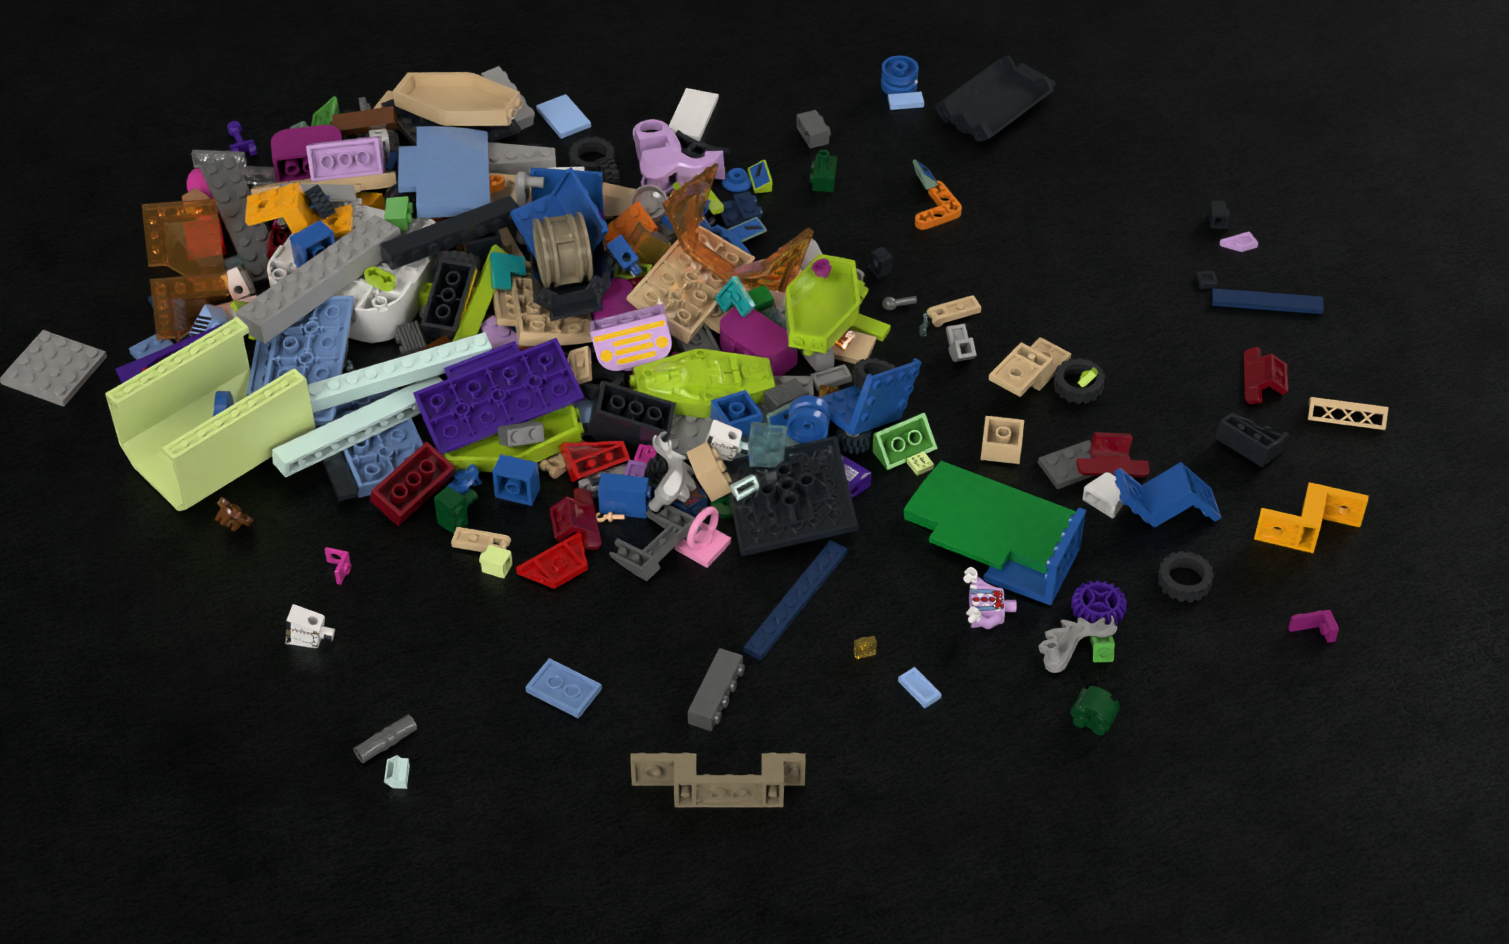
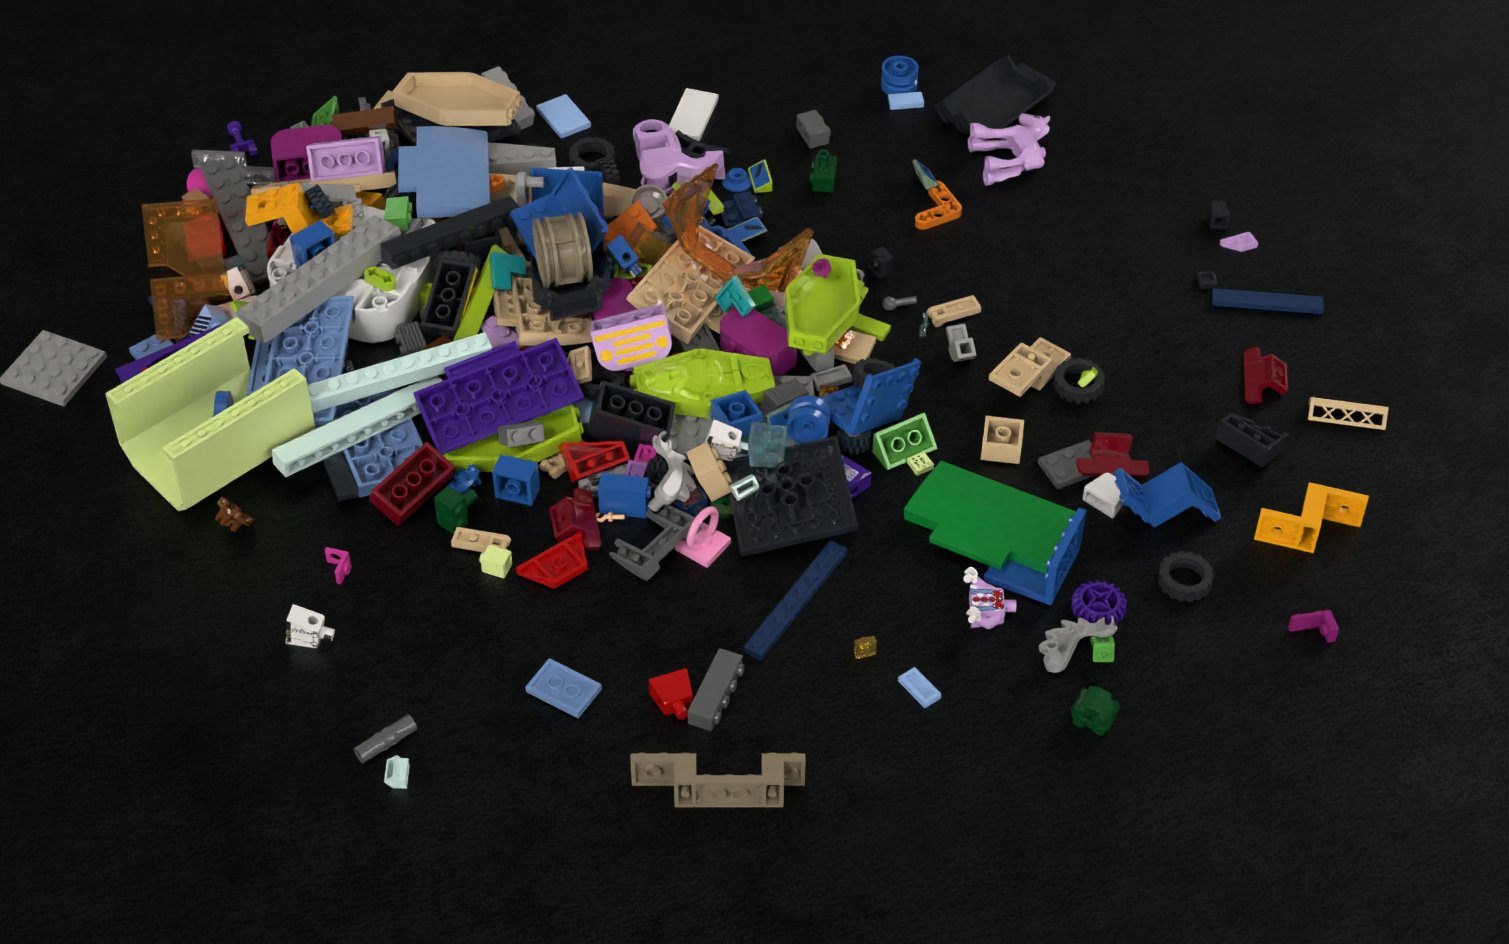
none -> red torso [649,668,693,719]
none -> lavender animal [968,113,1050,186]

